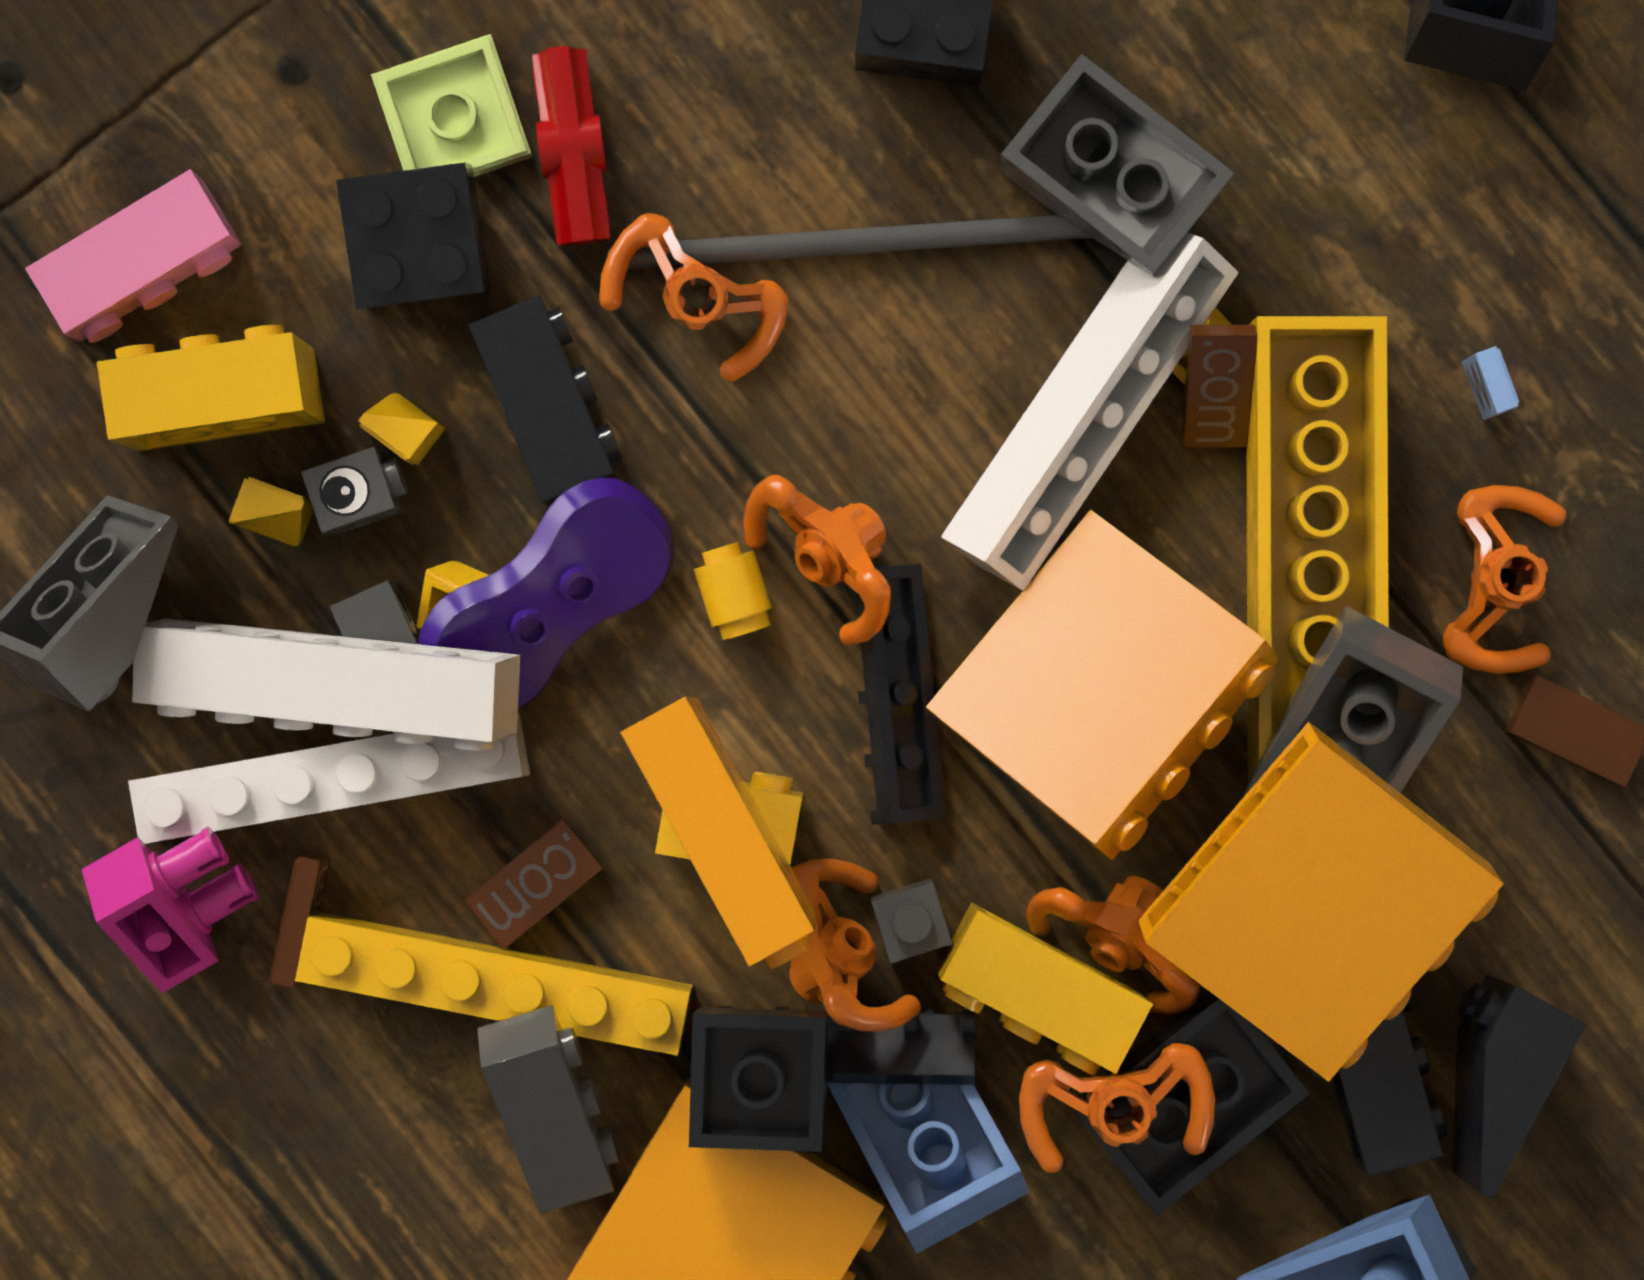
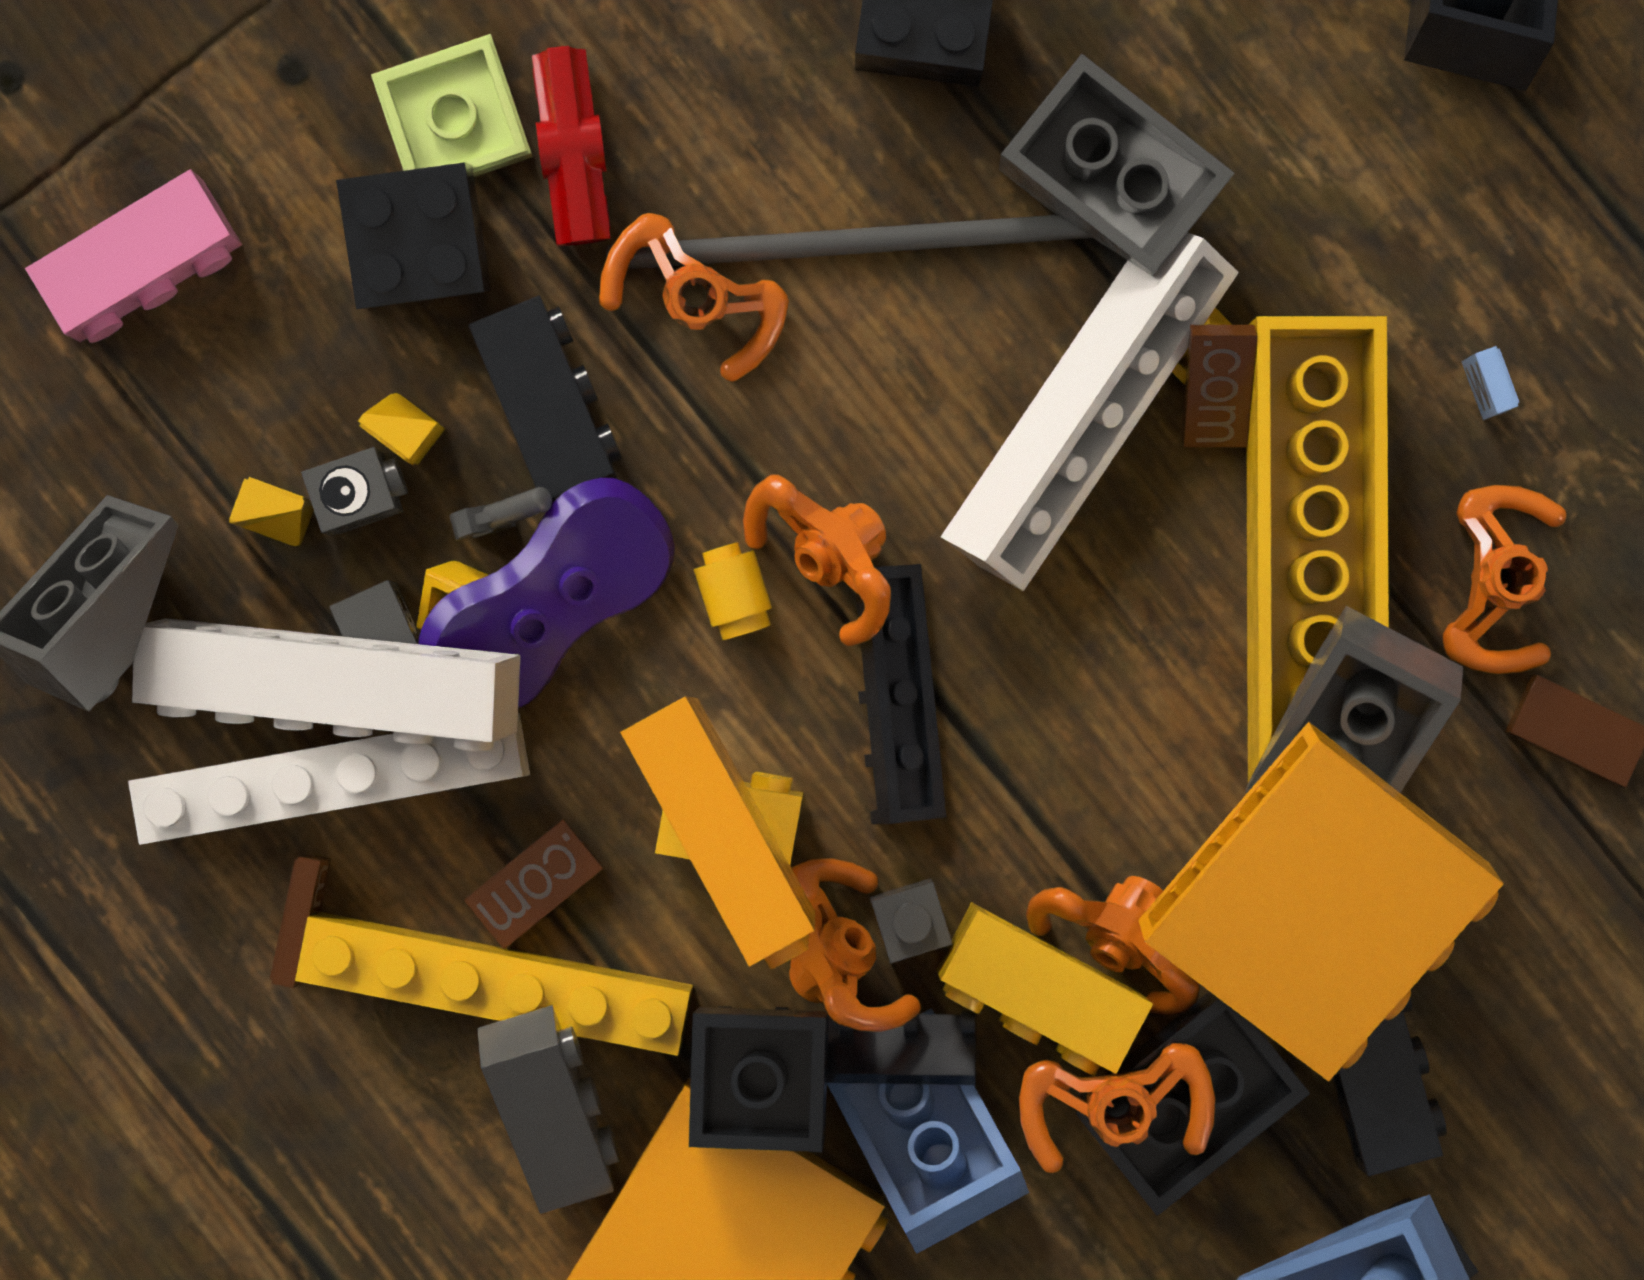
dark pink brick [81,826,260,993] -> none
yellow brick [97,325,325,452] -> none
light orange brick [926,509,1279,860] -> none
black slope [1453,975,1587,1199] -> none
none -> dark grey bar [450,487,552,541]

